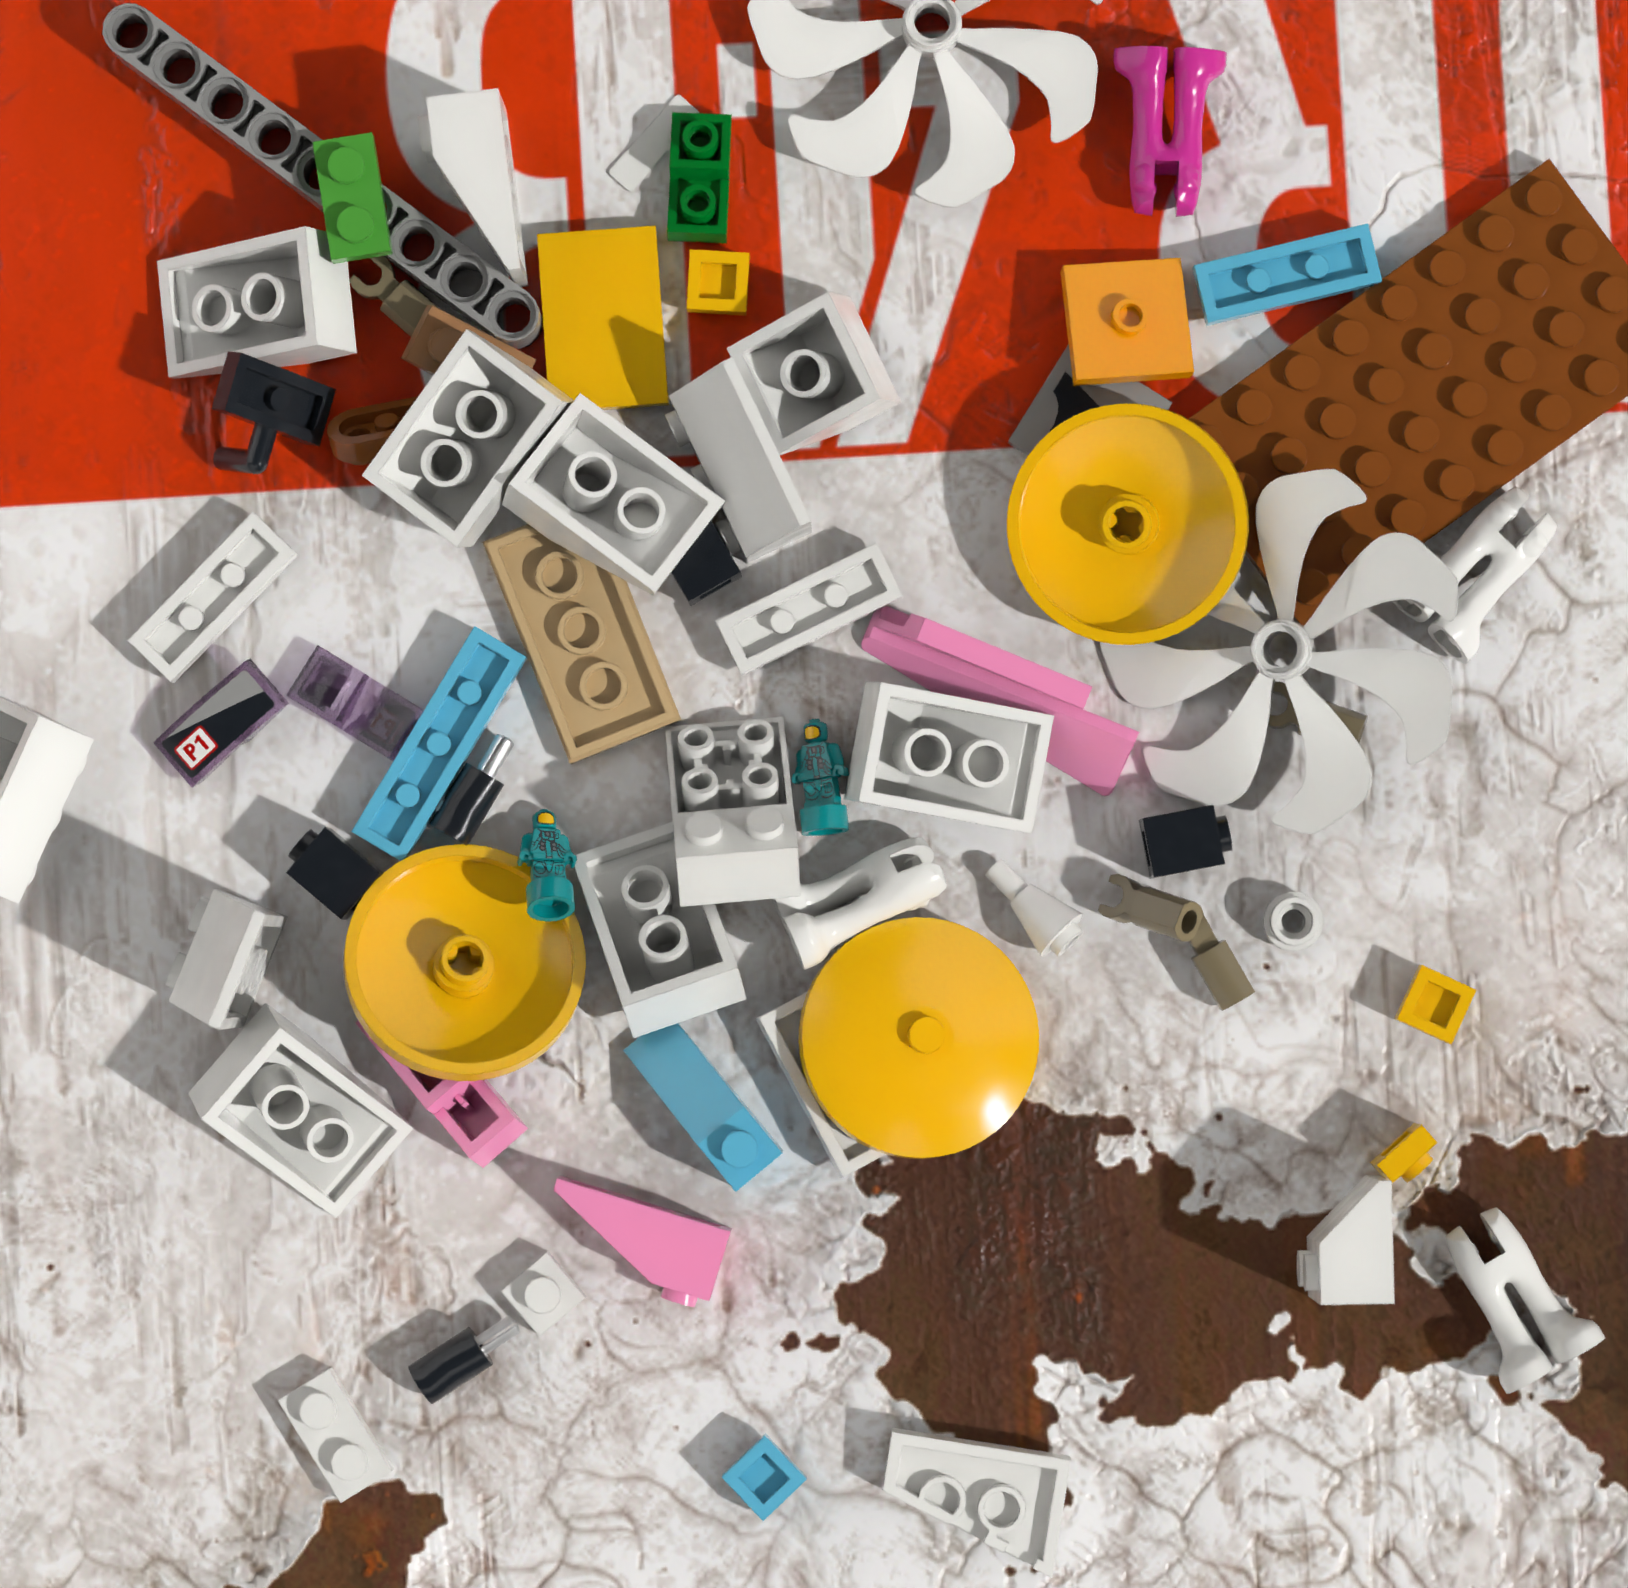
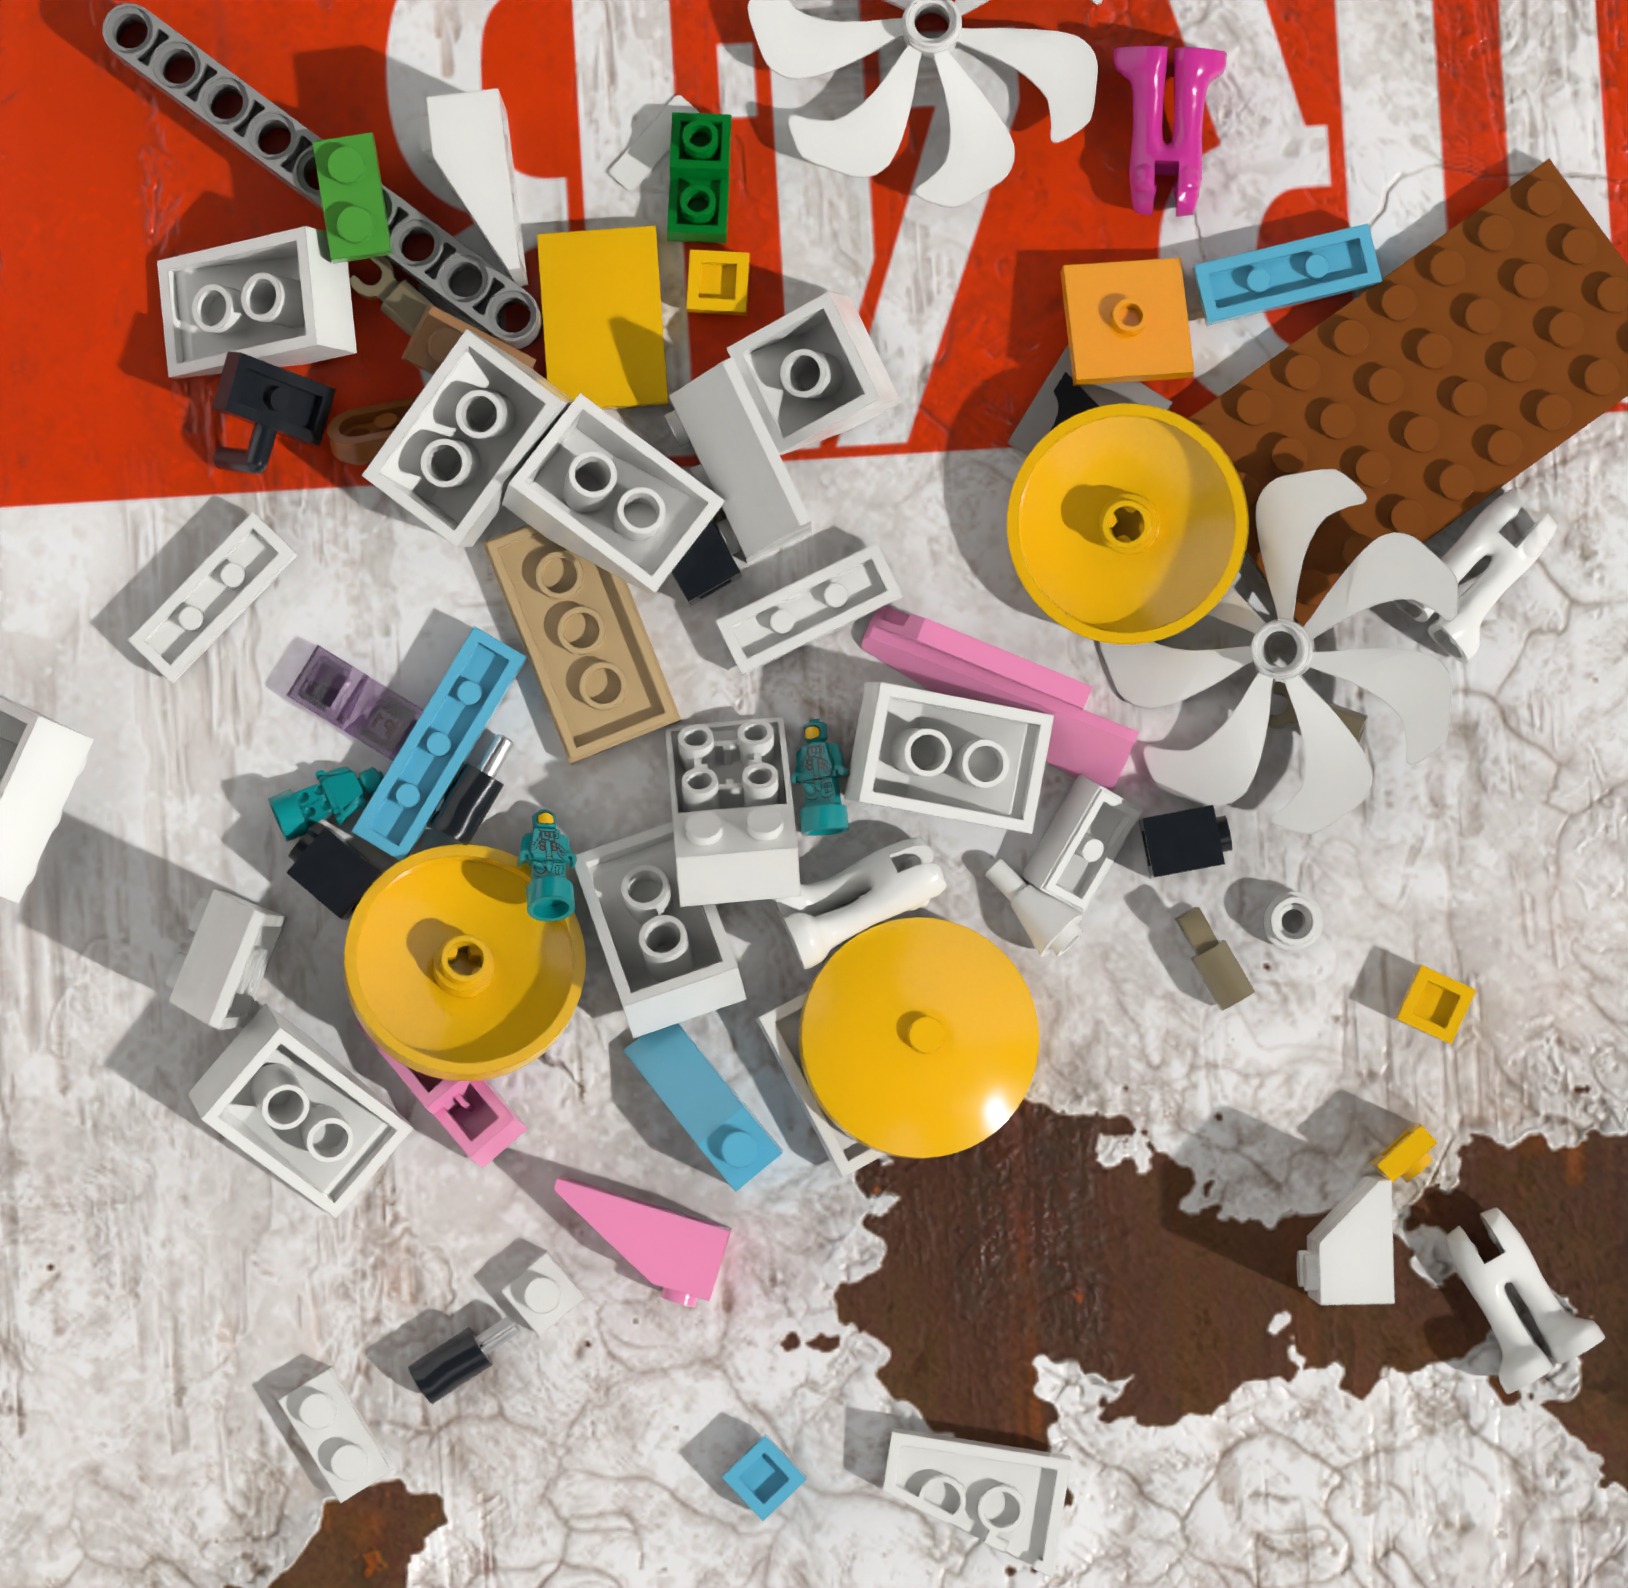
slope [153,658,289,787] -> none
dark tan bar [1098,874,1204,942] -> none
none -> teal piece [268,767,384,842]
none -> white slope [1022,775,1144,913]

